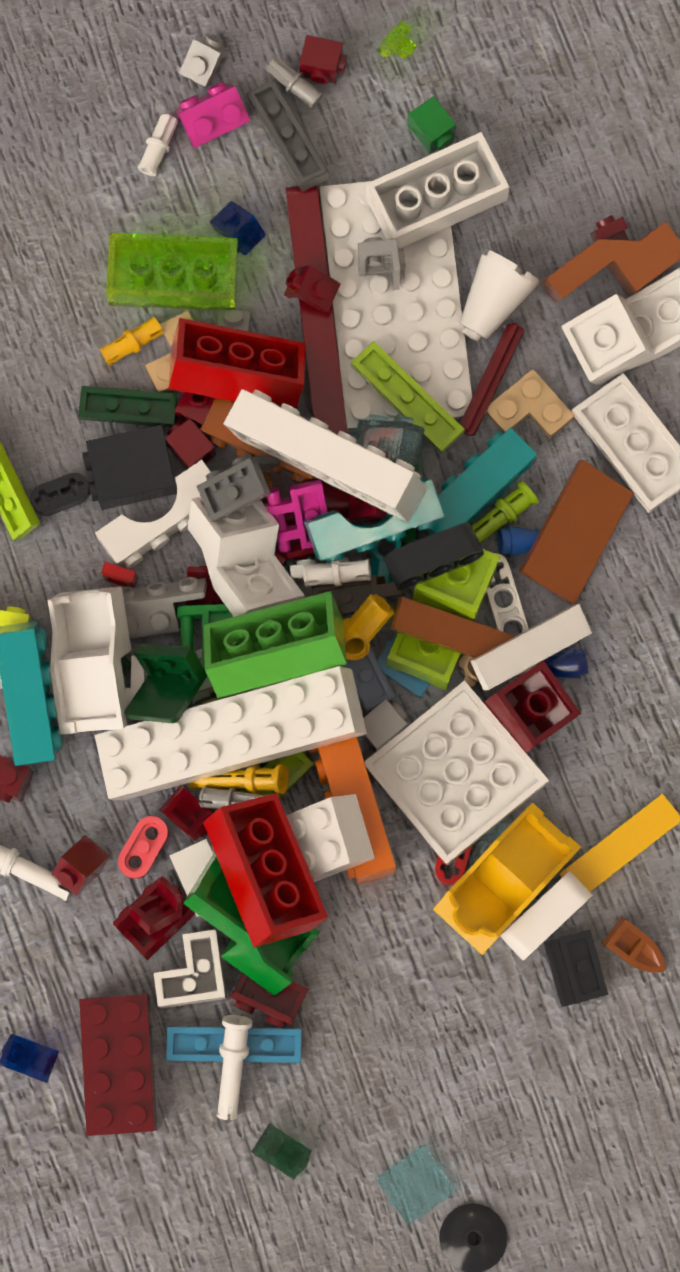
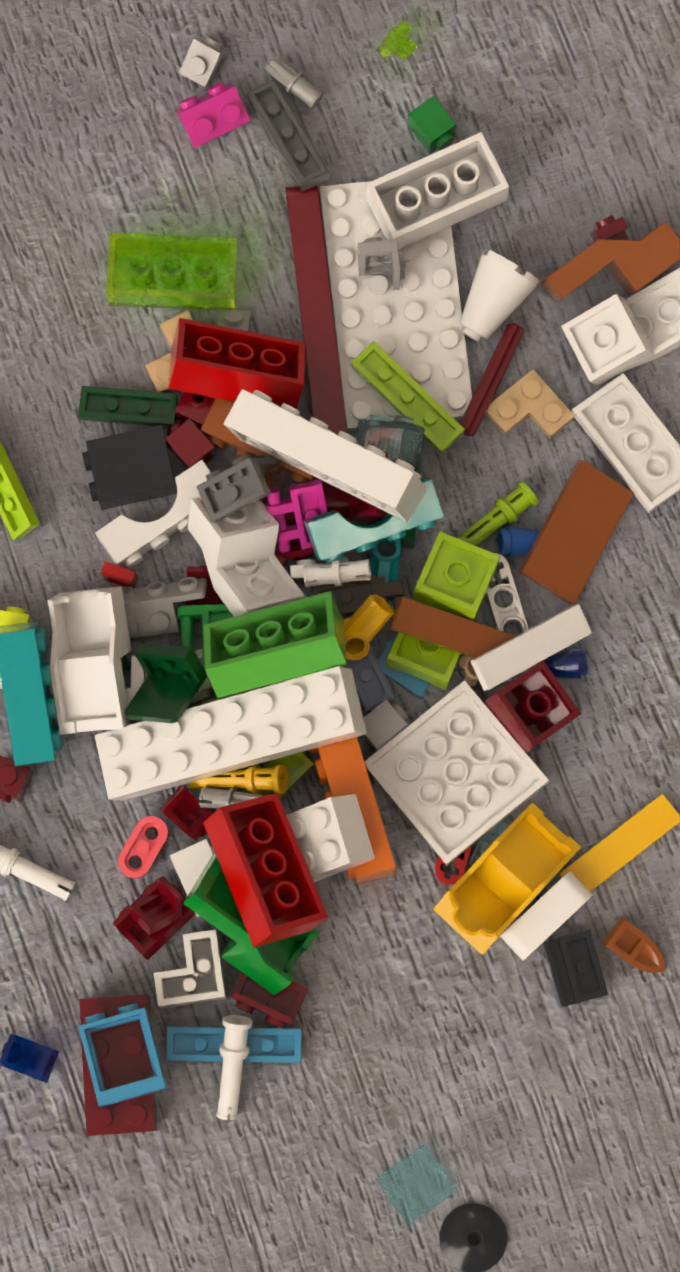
black beam [30,473,90,516] -> none
dark red brick [52,835,110,896] -> none
yellow pin [99,316,164,366] -> none
white axle [137,114,178,177] -> none
clear blue bracket [209,201,266,255] -> none
clear green bracket [251,1123,312,1179] -> none
dark red bracket [284,265,341,313] -> none
dark red brick [299,35,348,84] -> none
black beam [383,523,484,590] -> none
teal brick [424,427,538,536] -> none
none -> dark azure window [78,1003,168,1107]

